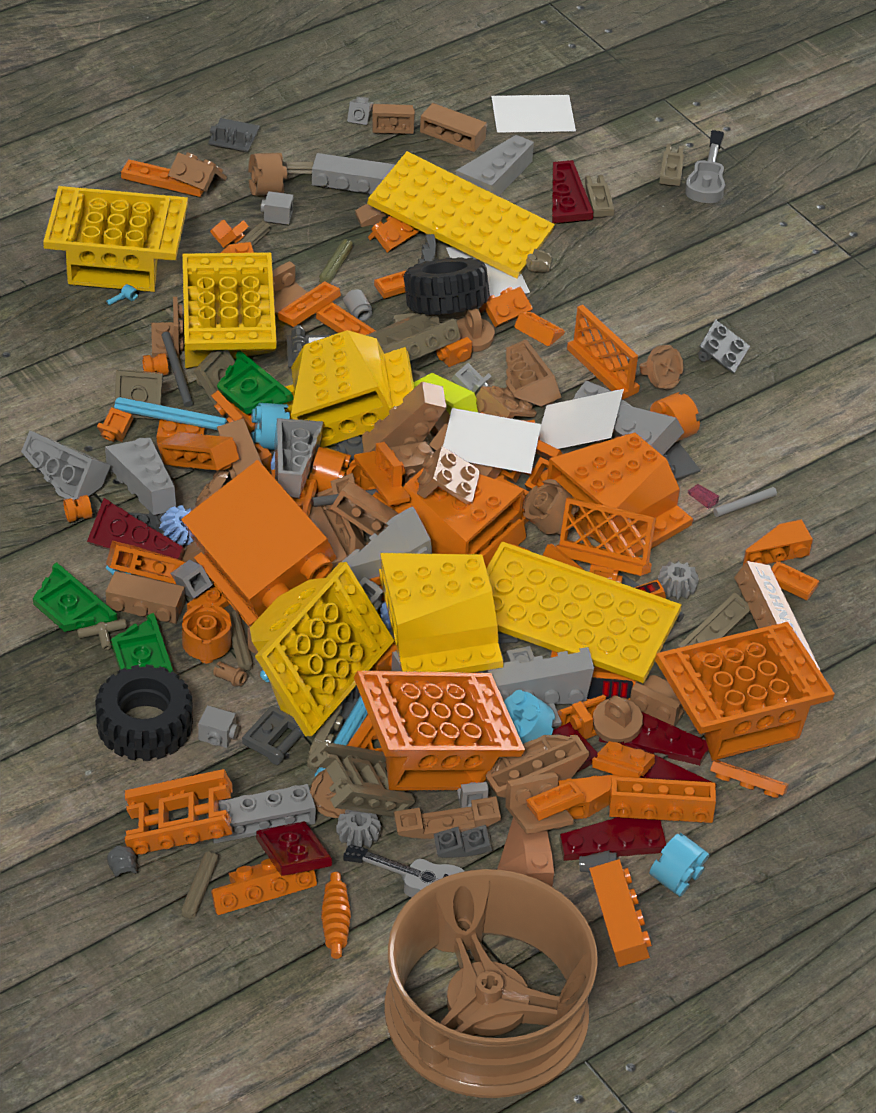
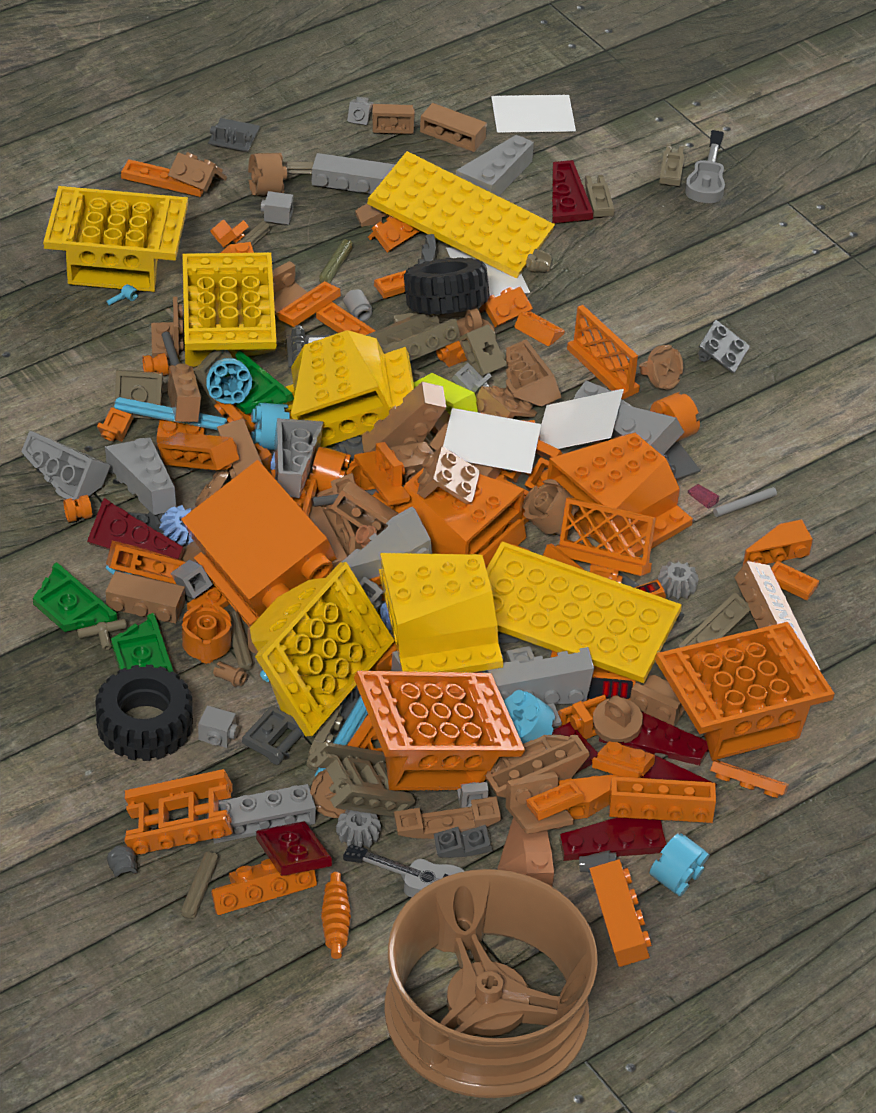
none -> medium nougat brick [167,364,201,422]
none -> medium azure piece [206,358,252,404]
none -> nougat plate [356,525,378,548]
none -> dark tan brick [458,324,507,376]

